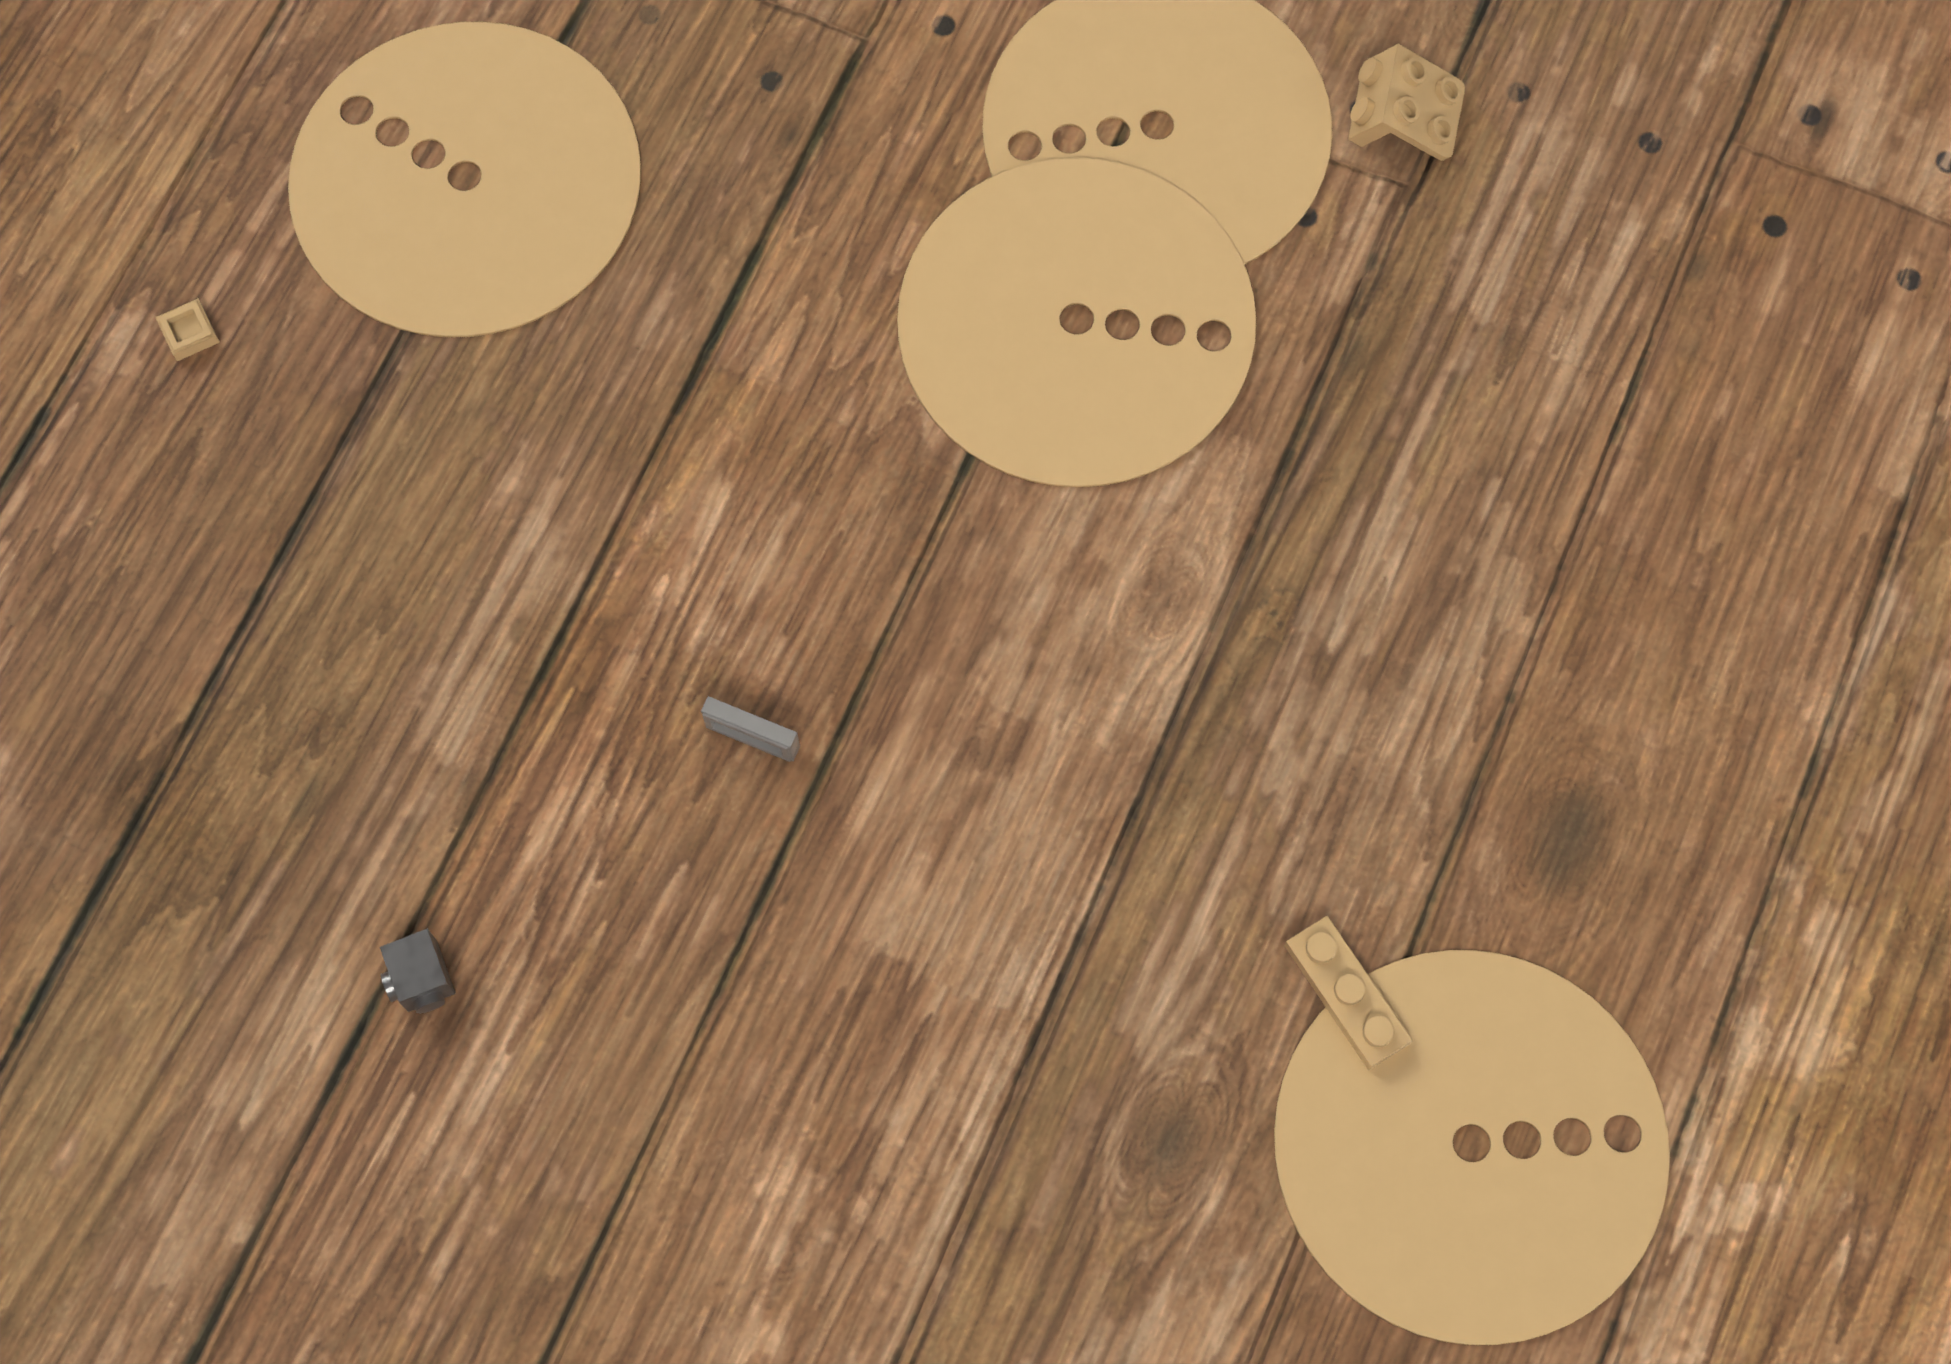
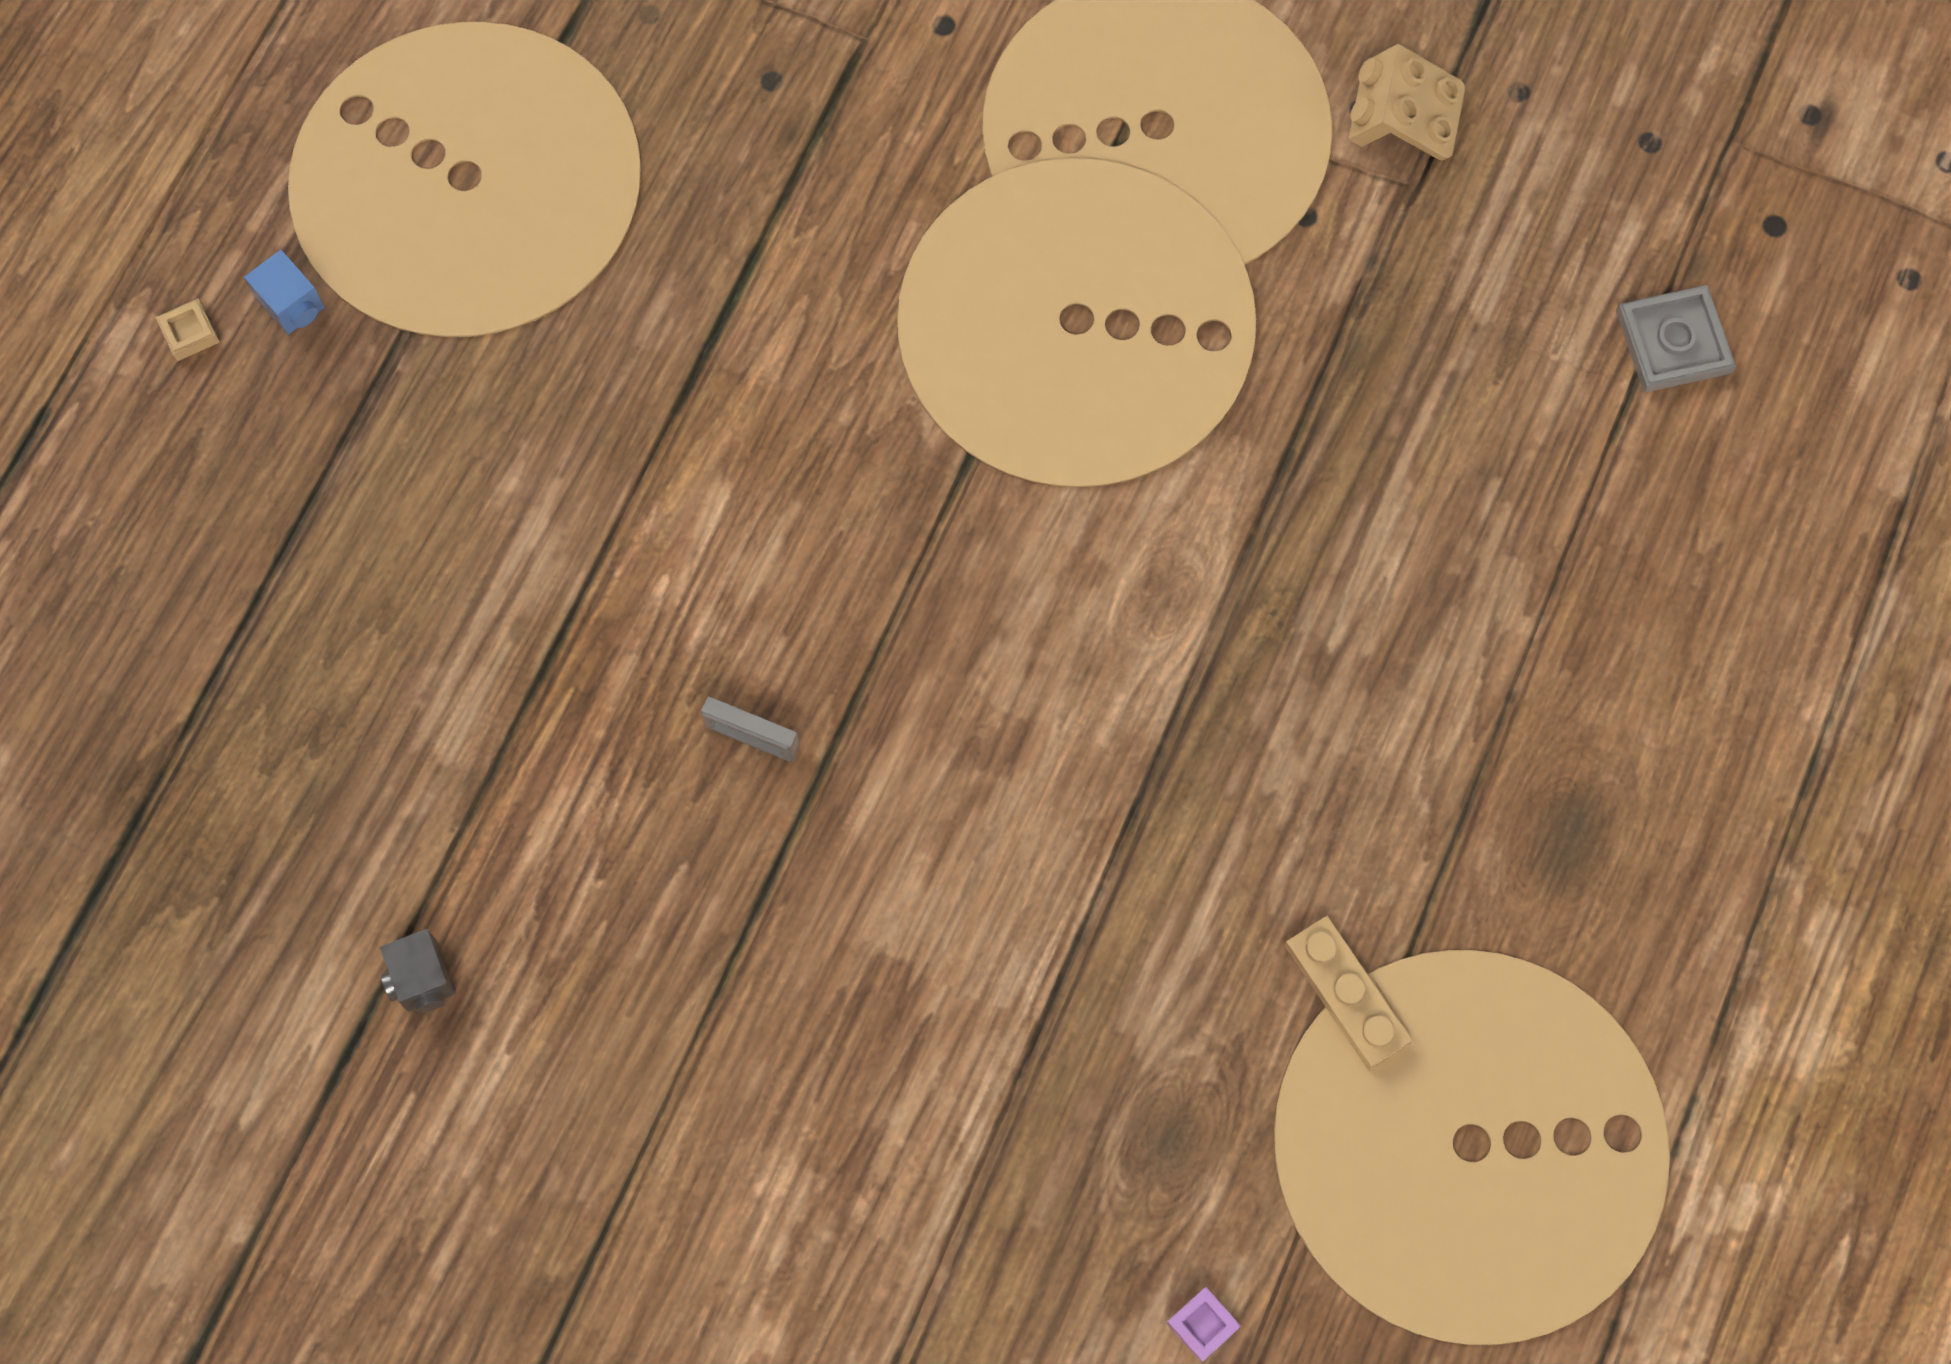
none -> medium blue brick [244,250,325,335]
none -> lavender plate [1166,1287,1241,1363]
none -> light grey tile [1616,285,1736,393]

